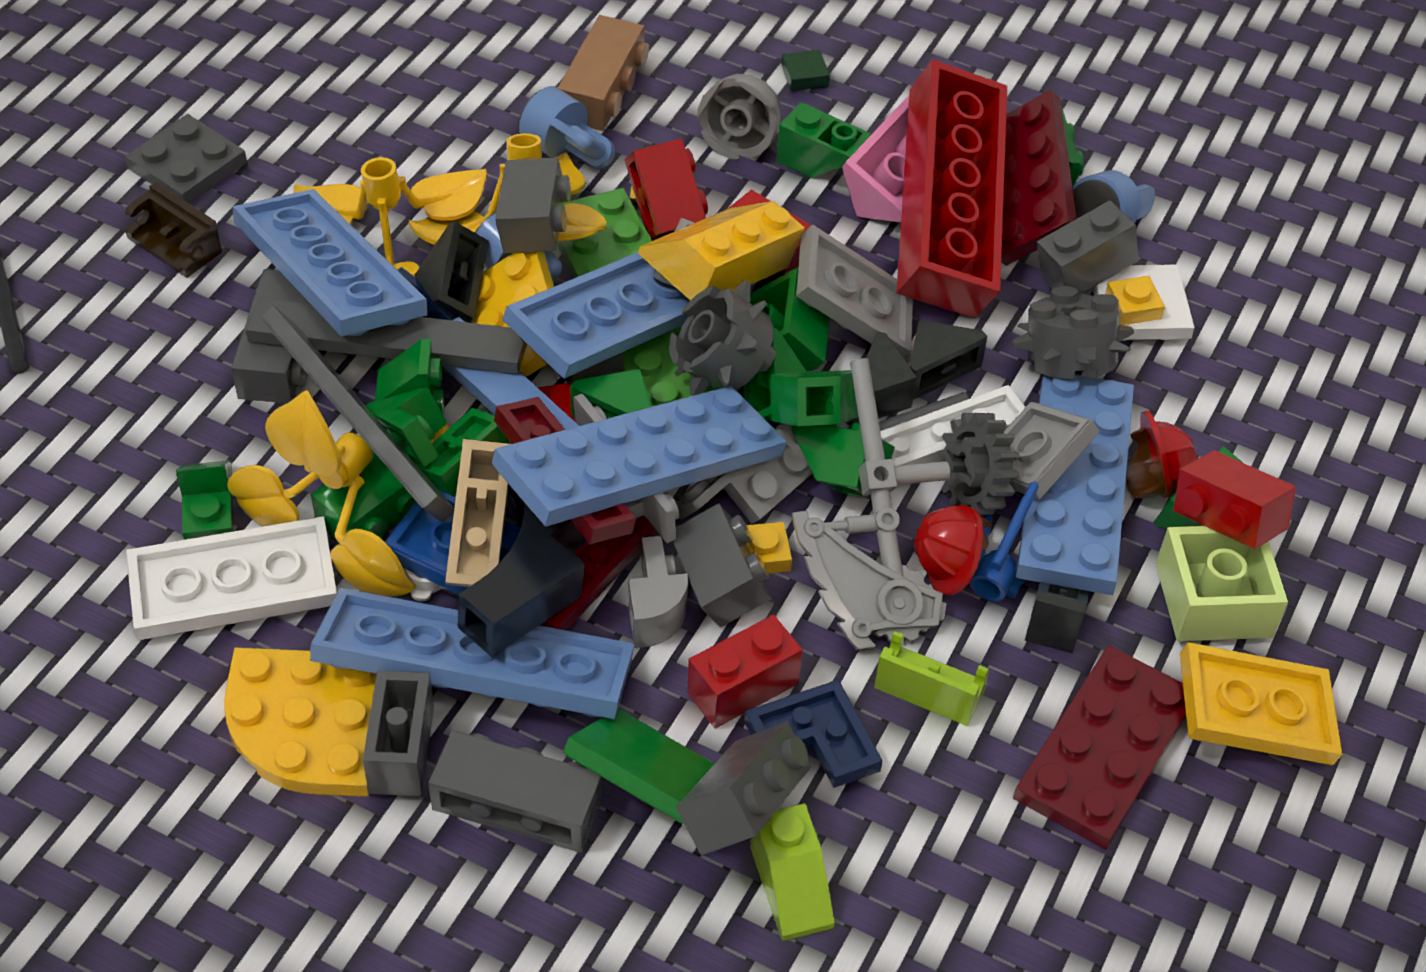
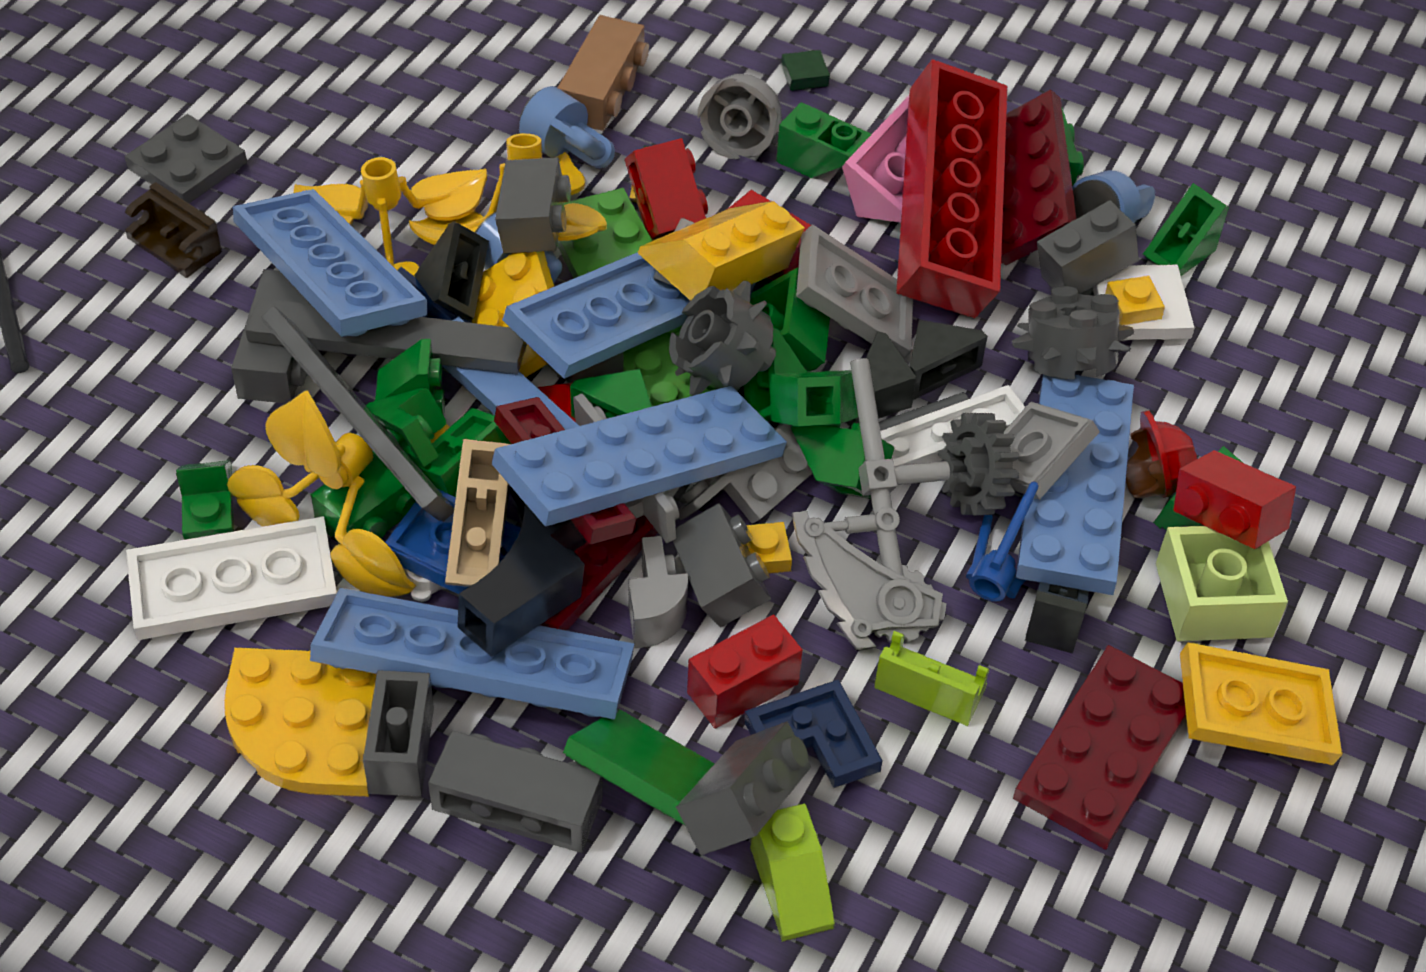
red piece [913,504,992,596] -> none
none -> green slope [1143,183,1229,276]

